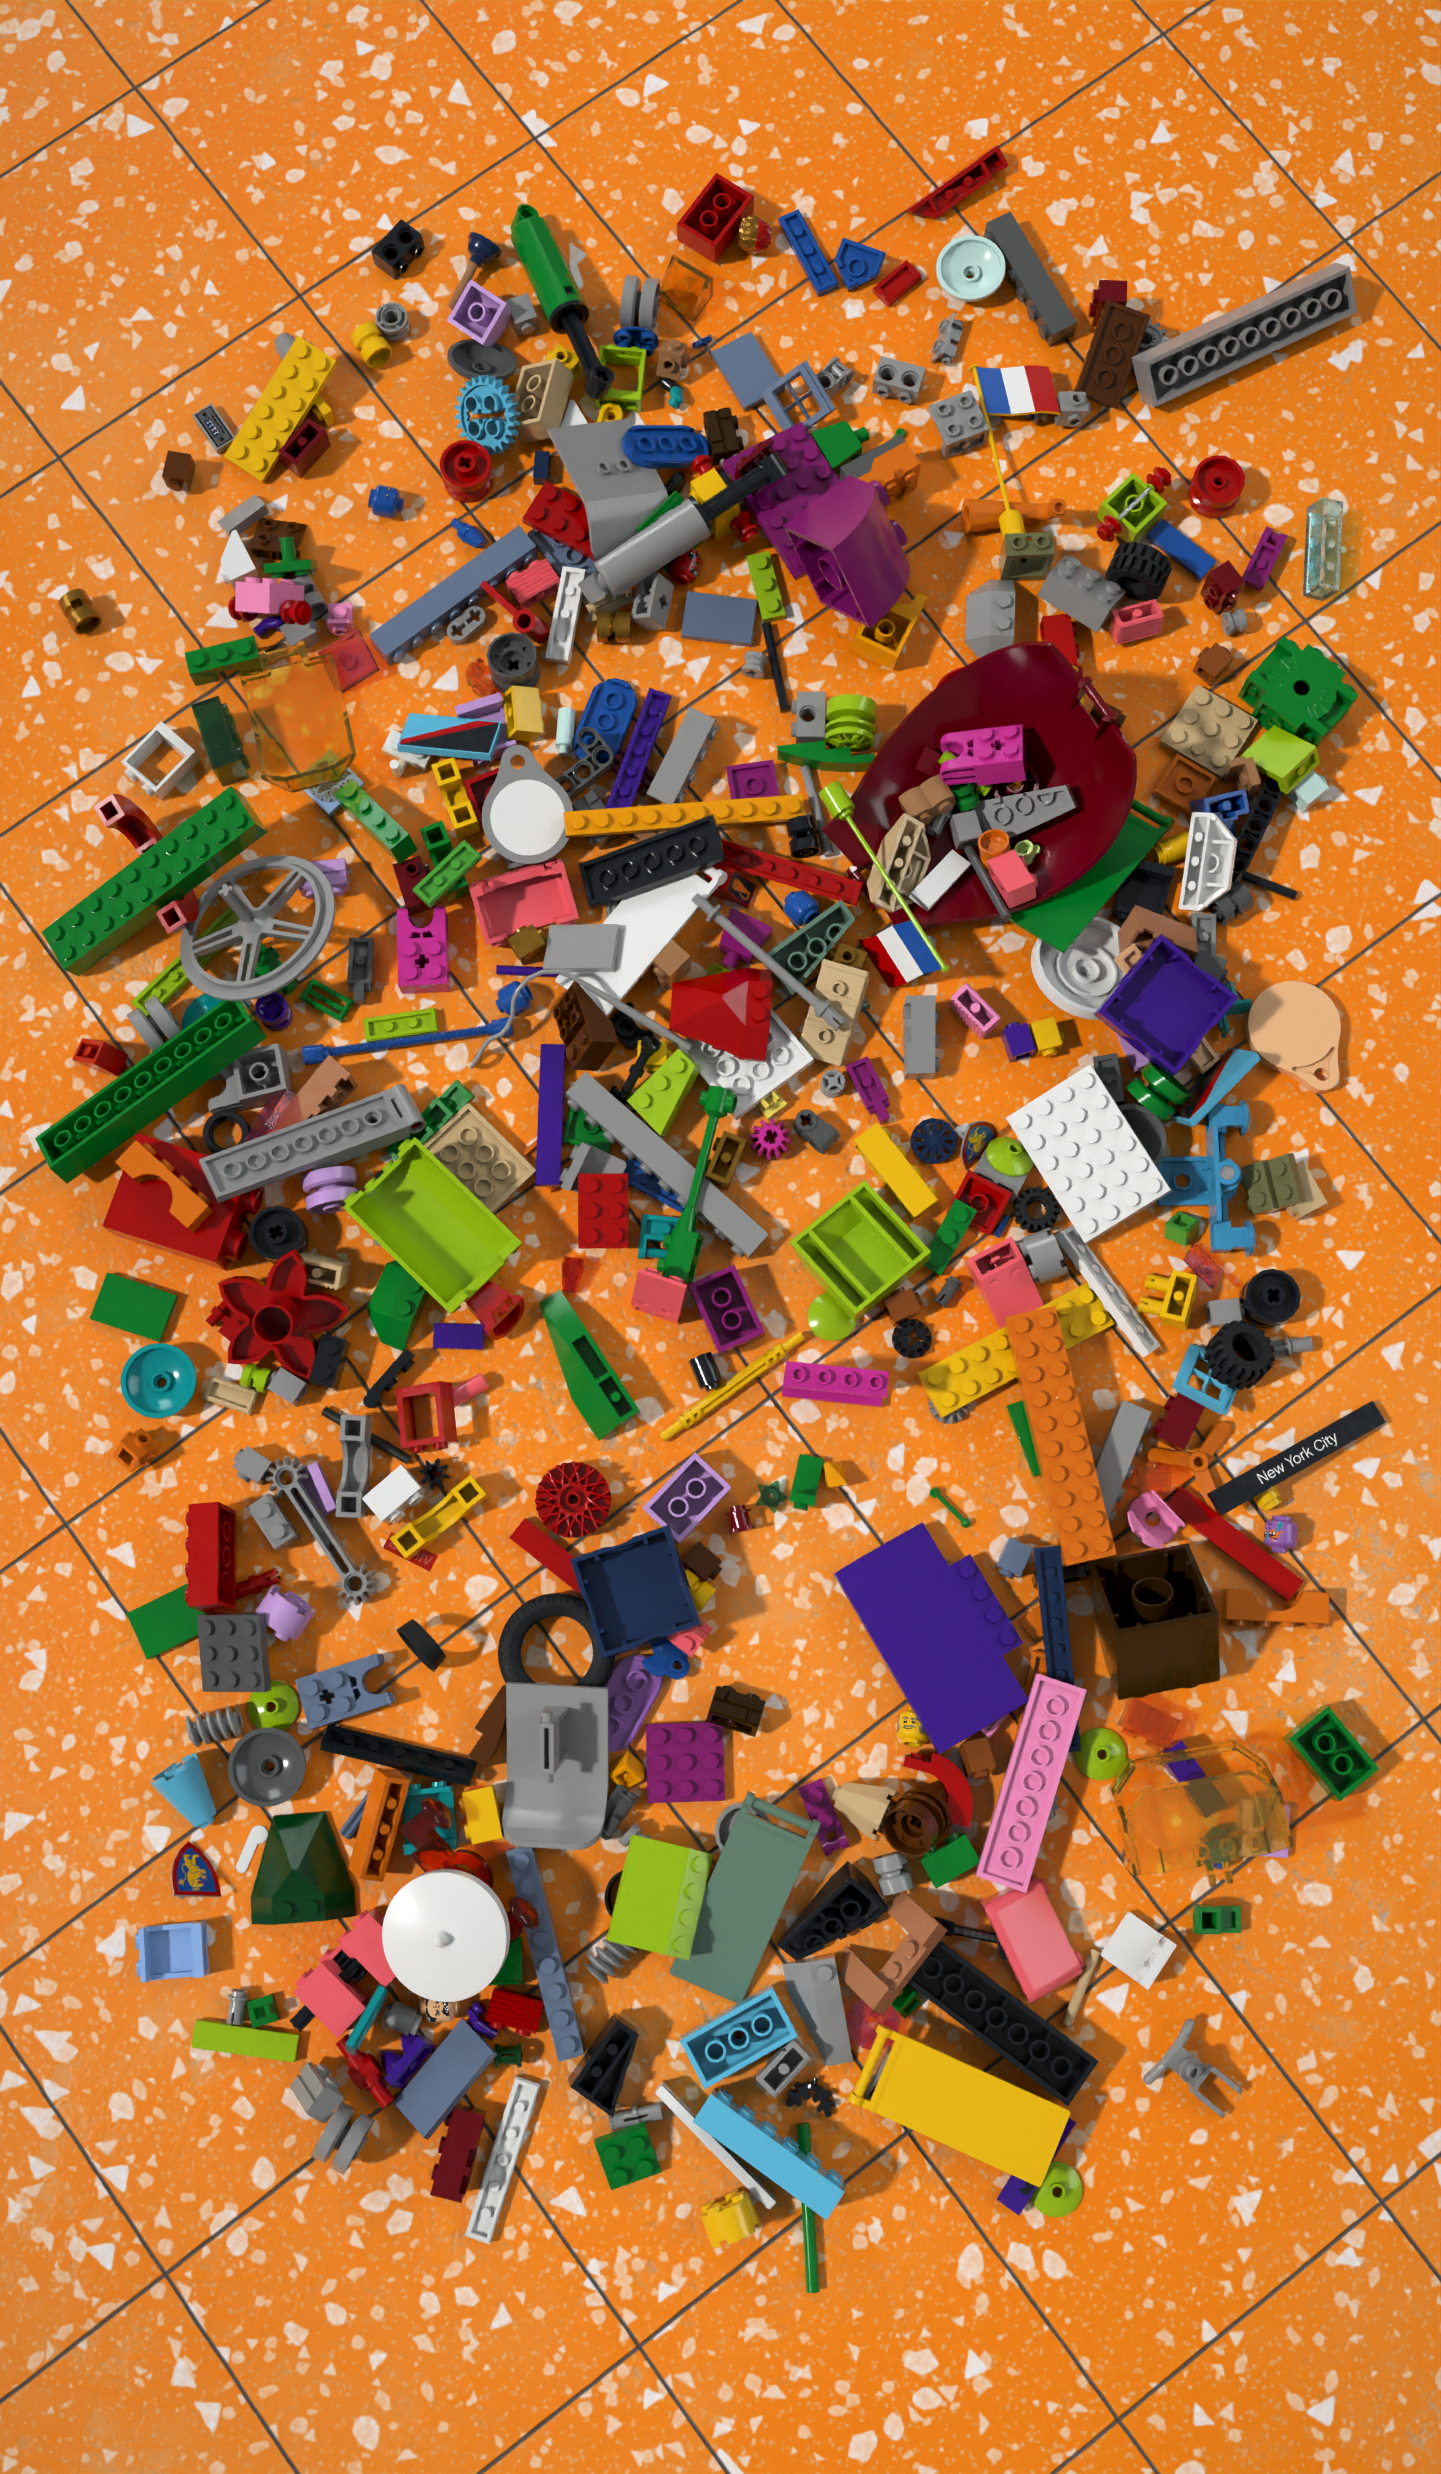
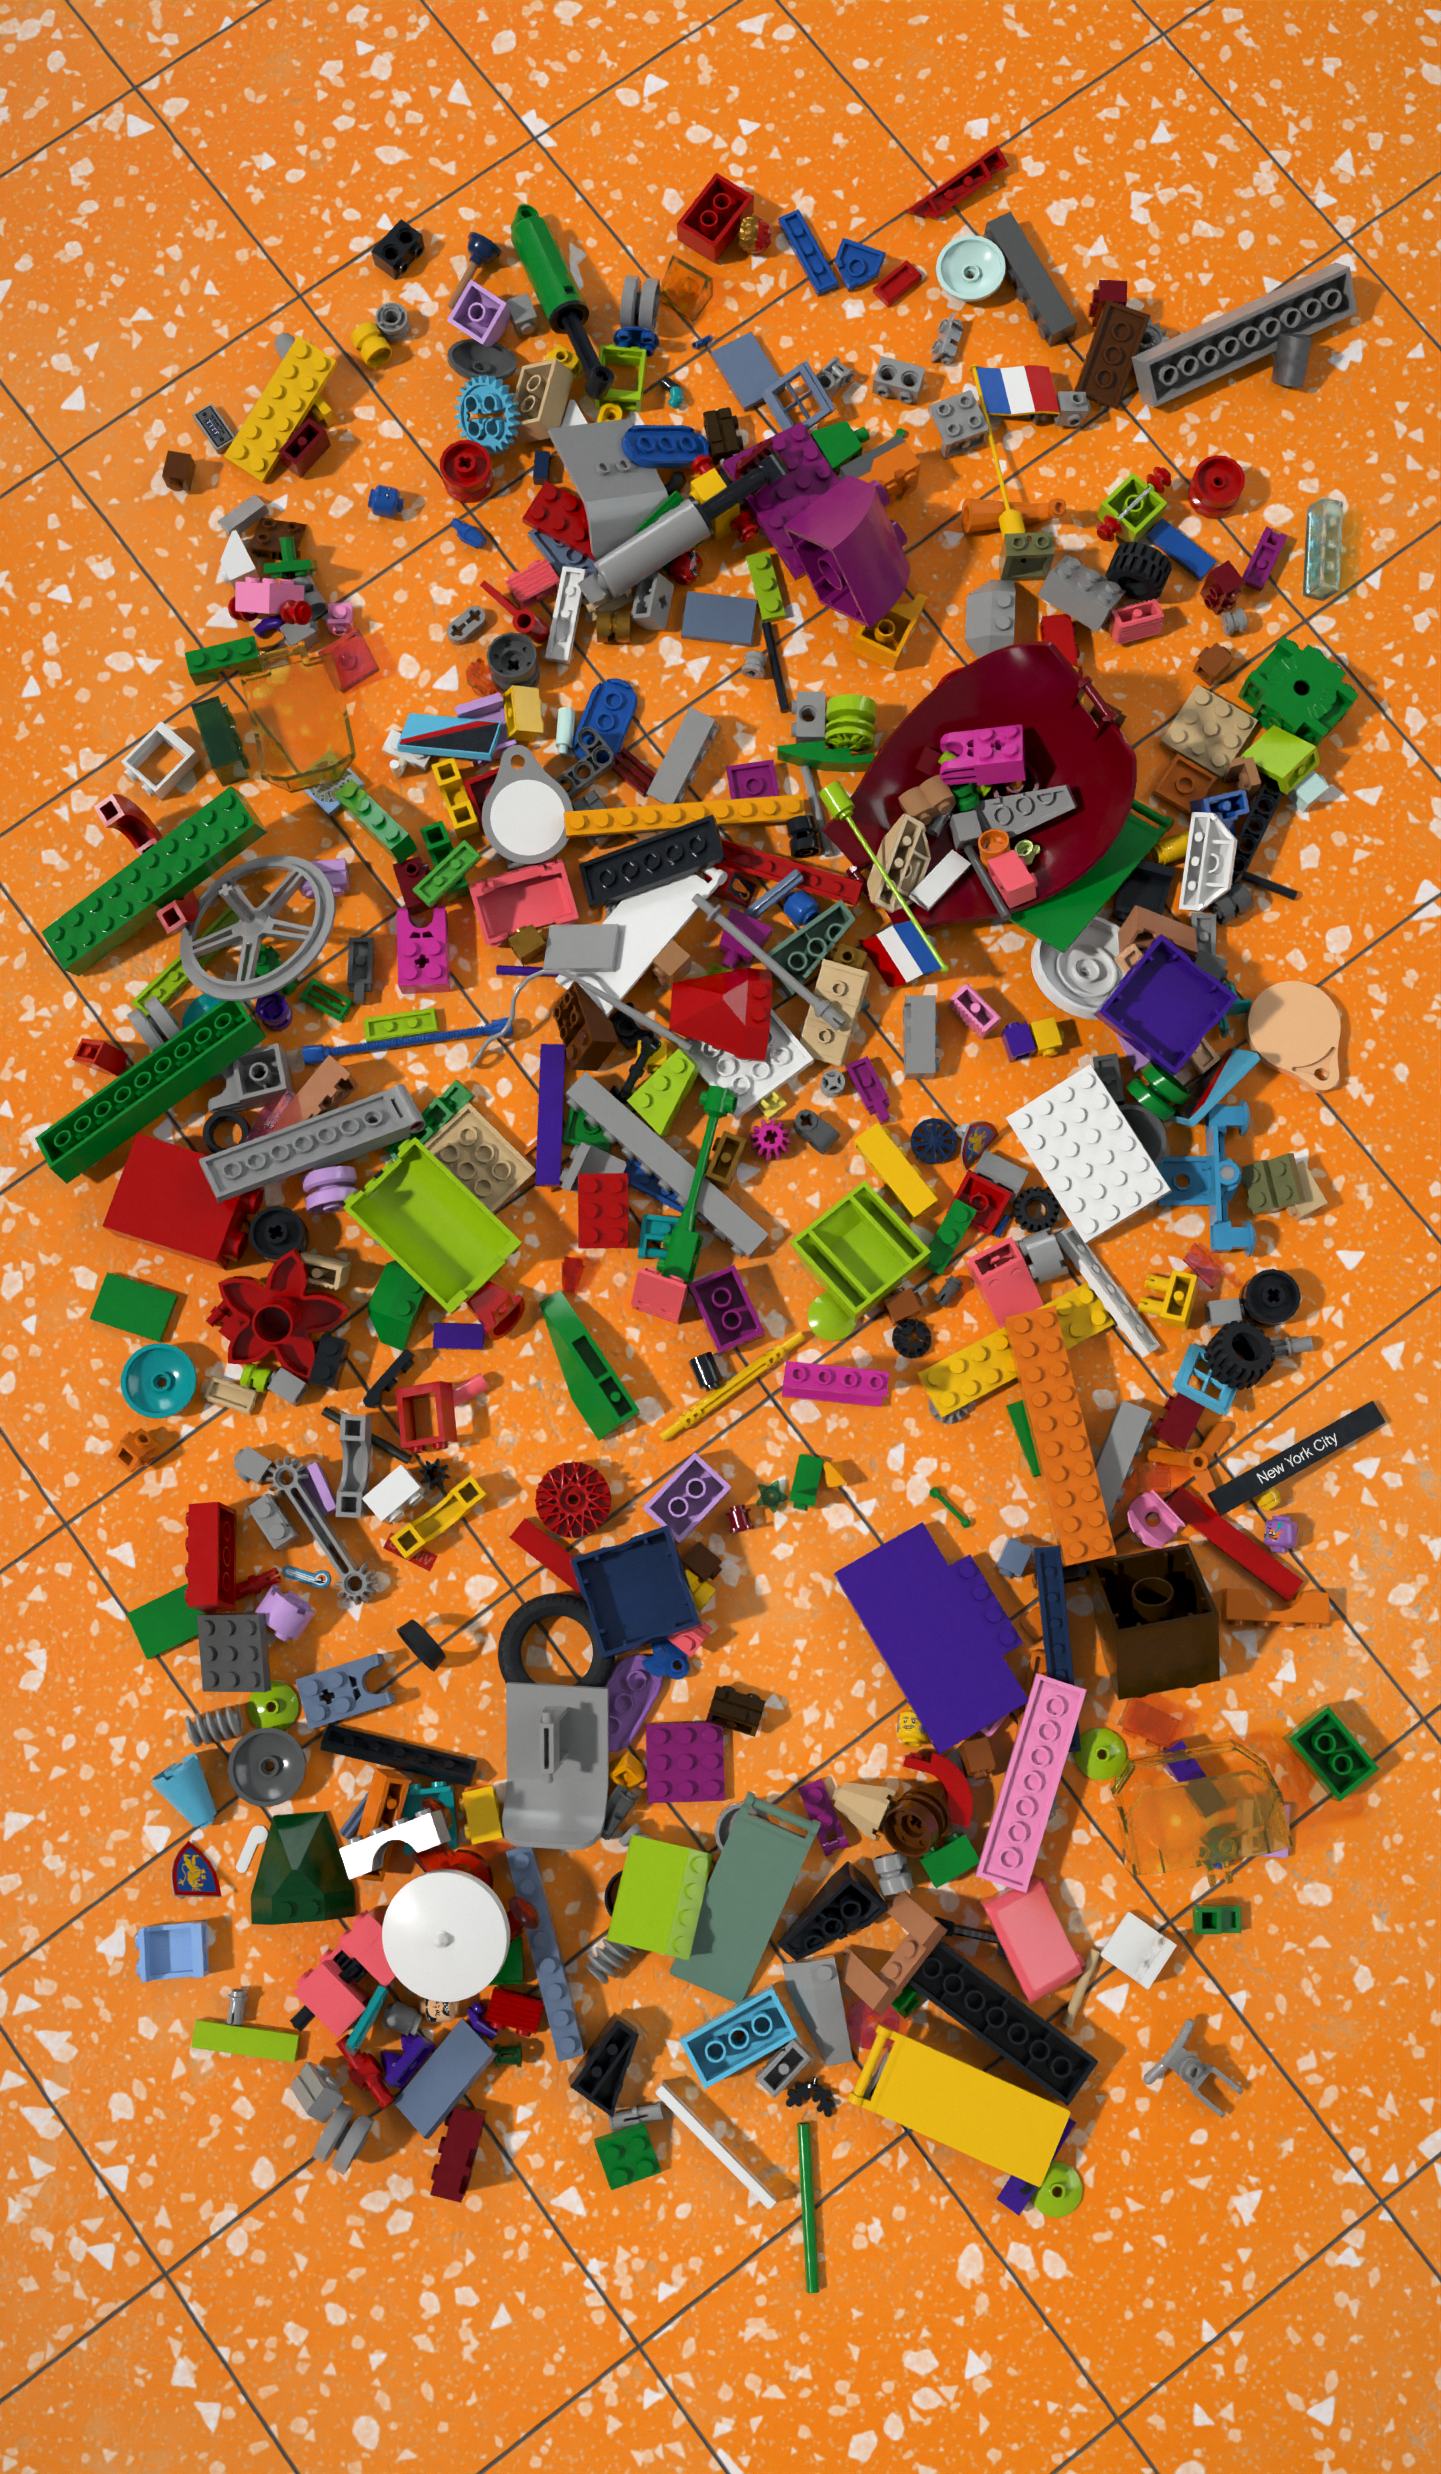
pearl gold wheel [58,589,102,635] -> none
orange arch [115,1140,214,1232] -> none
green tile [246,1993,280,2028] -> none
sand blue brick [369,525,538,666] -> none
white tile [465,2075,541,2244] -> none
reddish brown slope [468,1684,507,1768] -> none
blue head [496,981,534,1016] -> none
dark purple tile [605,688,672,809] -> none
medium nougat brick [656,339,690,381] -> none
medium azure brick [693,2088,846,2220] -> none
yellow brick [700,2189,761,2248] -> none
lime dish [986,1137,1033,1177] -> none
bright green slope [1164,1211,1200,1247] -> none
none -> dark azure sticker [282,1566,330,1588]
none -> arch [339,1808,451,1880]
none -> sand blue axle [743,869,804,919]
none -> flat silver brick [1271,333,1311,387]

